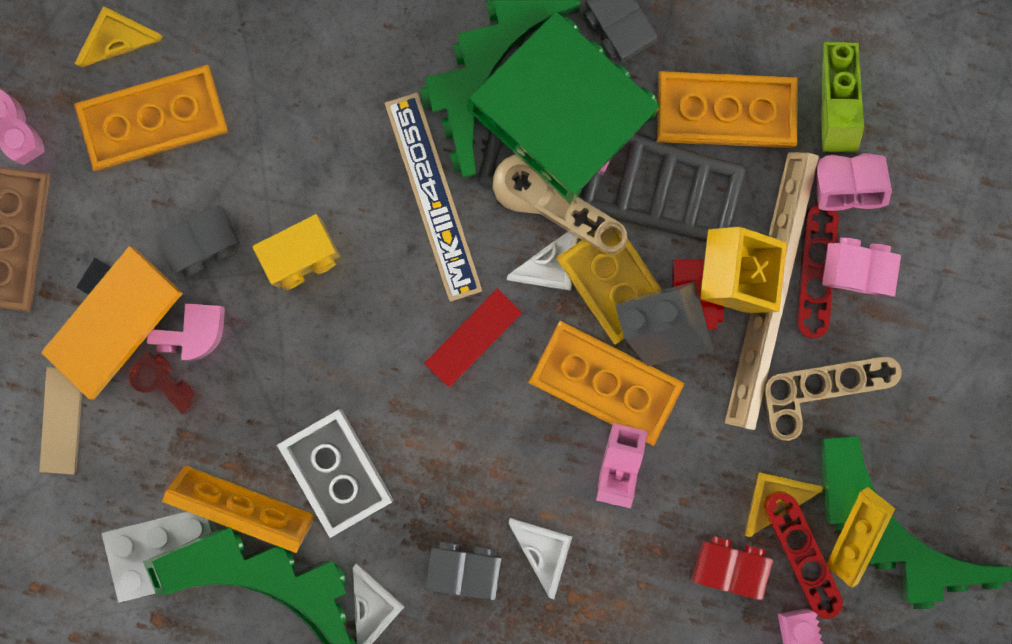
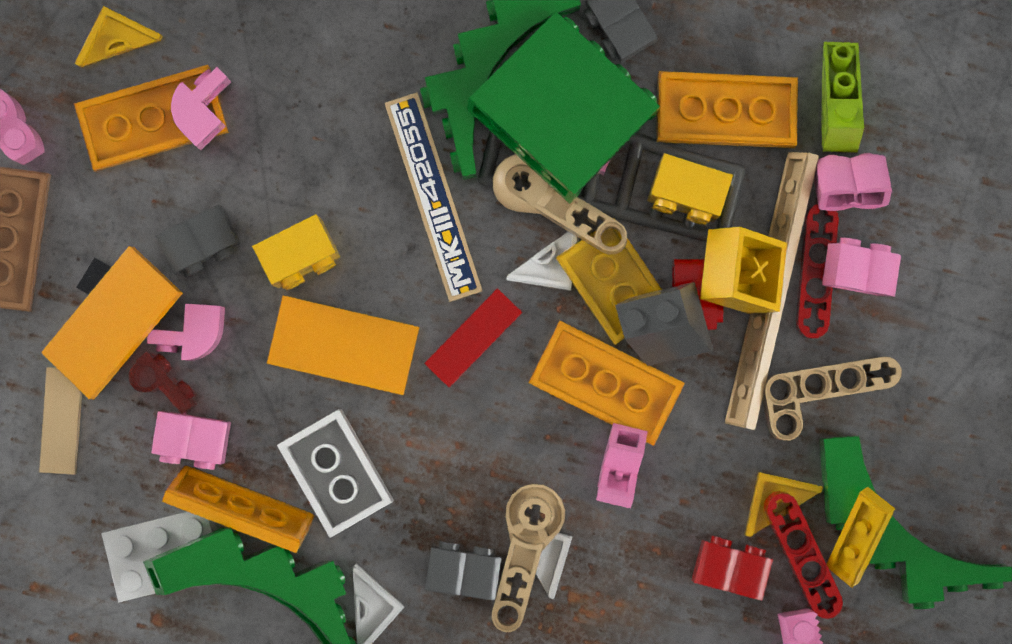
none -> bright pink brick [151,411,231,470]
none -> bright pink brick [171,67,231,150]
none -> light orange tile [267,295,420,395]
none -> tan beam [492,484,565,632]
none -> yellow brick [647,153,733,225]

